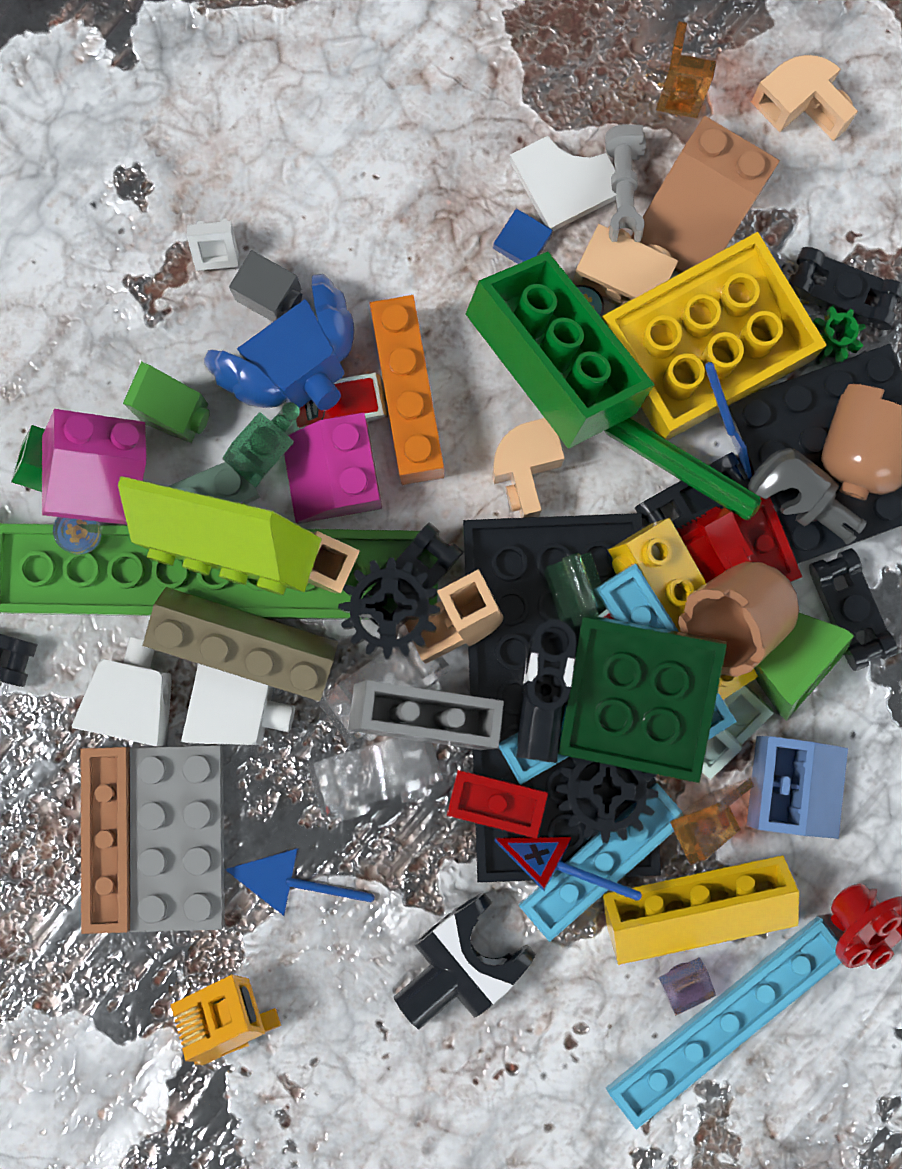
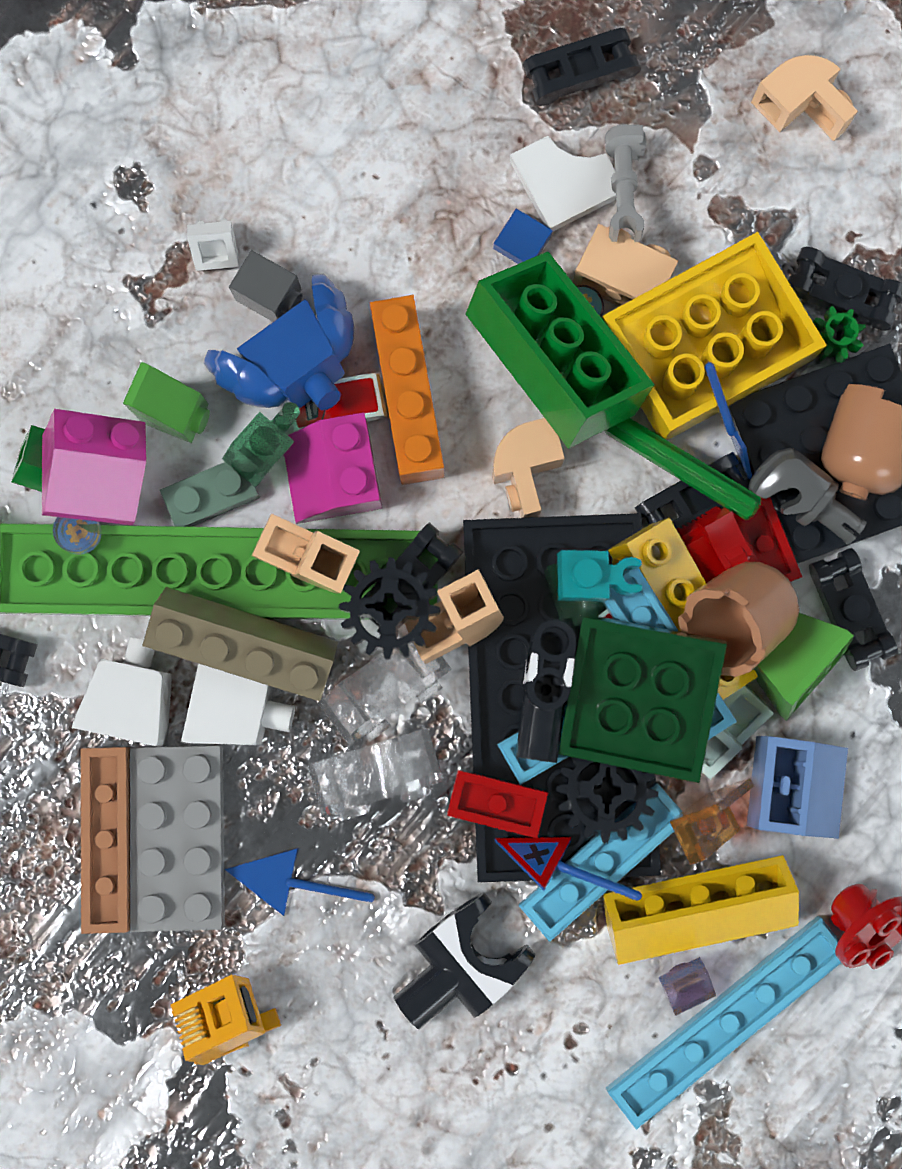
lime slope [118,476,322,595] -> none
light grey brick [348,680,504,750] -> none
nougat slope [631,115,780,273] -> none
clear orange panel [656,21,717,118] -> none
none -> black plate [522,28,641,106]
none -> teal plate [557,550,642,601]

